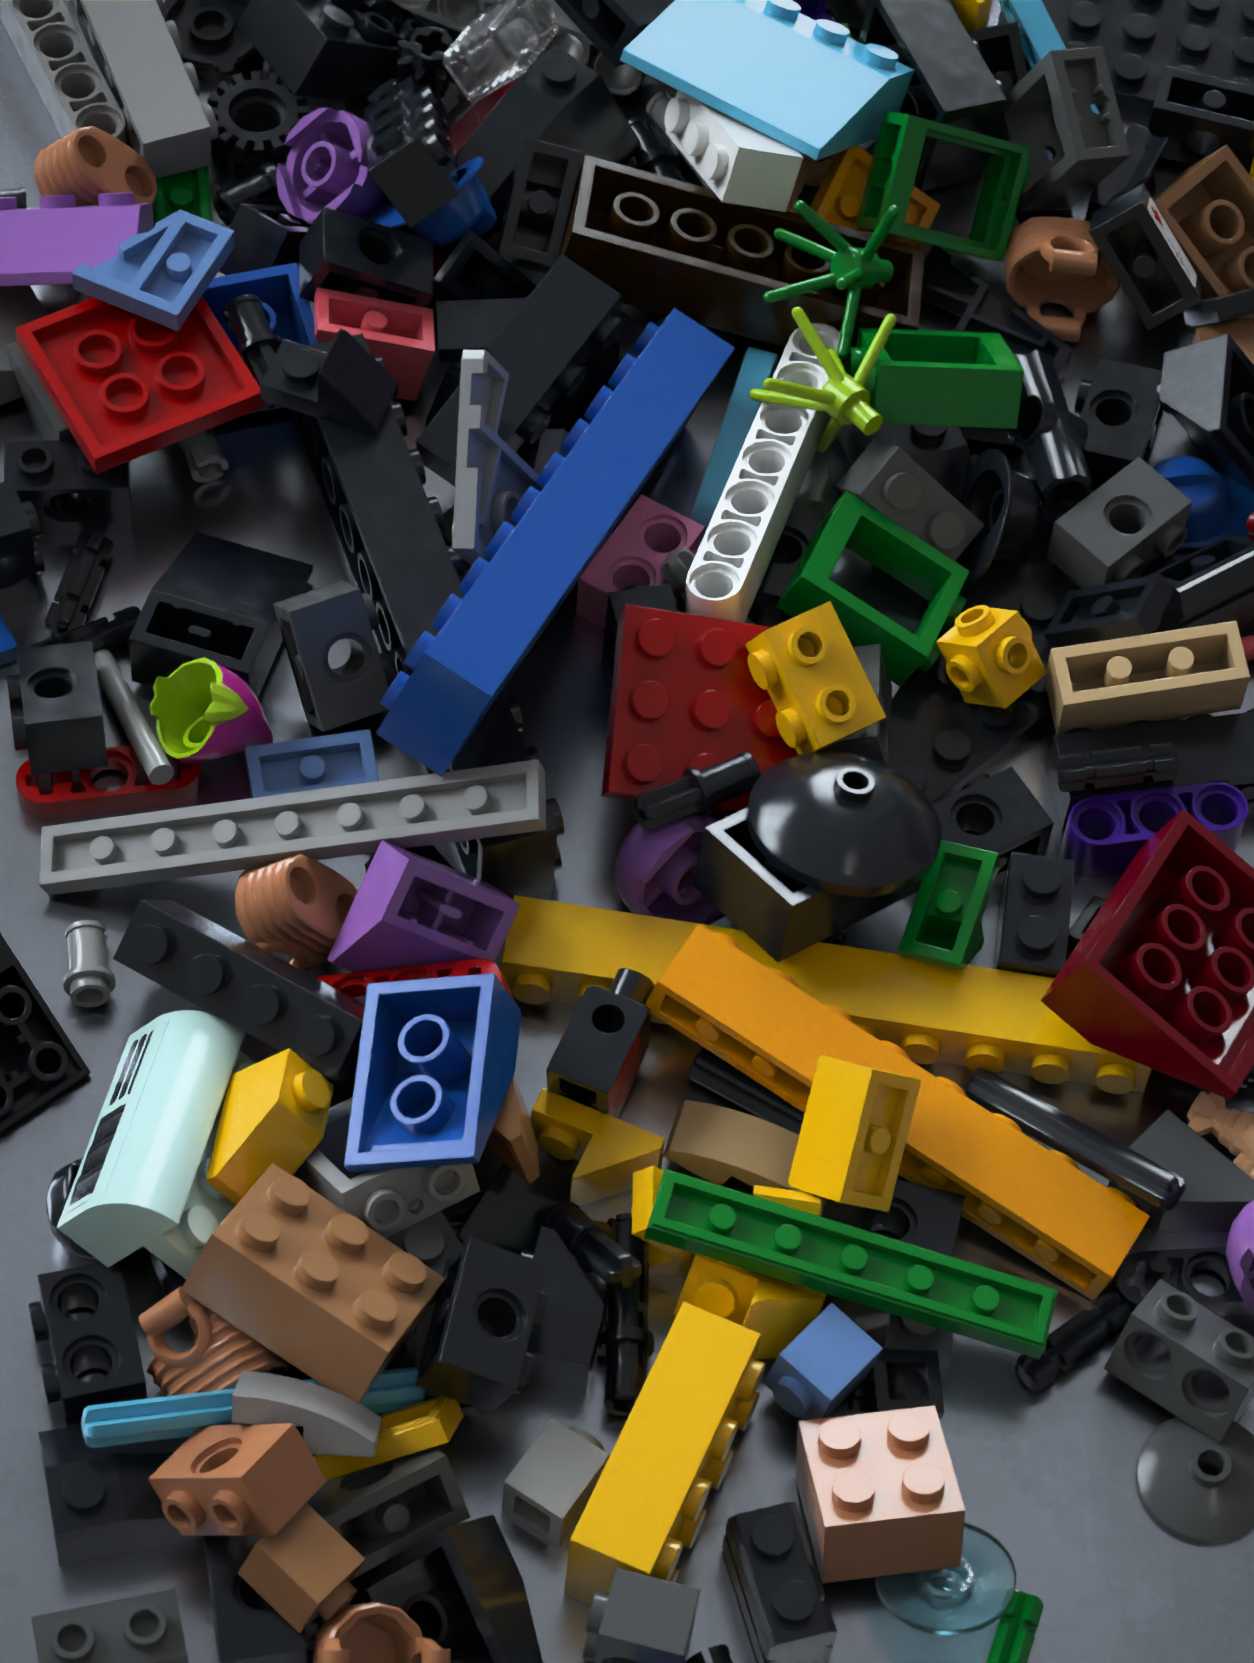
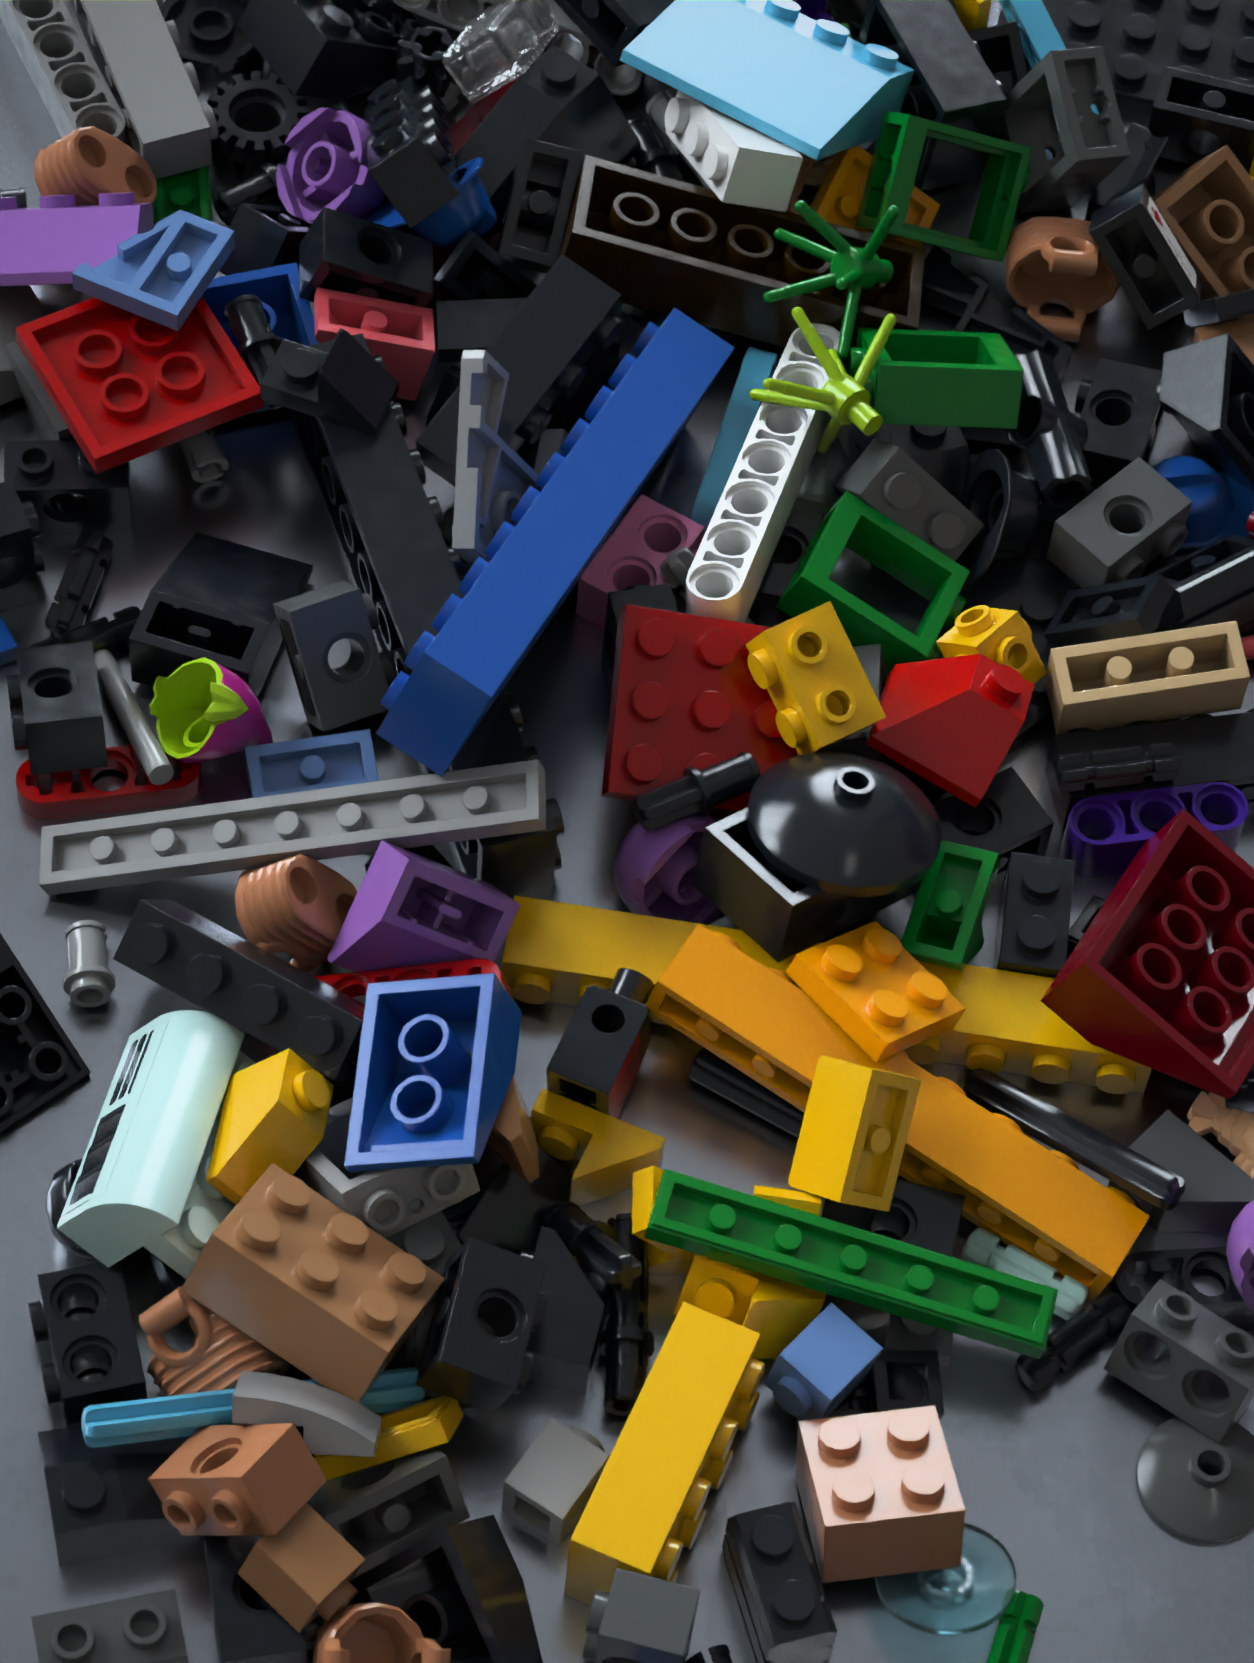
tan slope [663,1100,803,1192] -> none
none -> light orange plate [785,921,966,1063]
none -> red slope [866,654,1035,807]
none -> light aqua axle [960,1228,1089,1321]

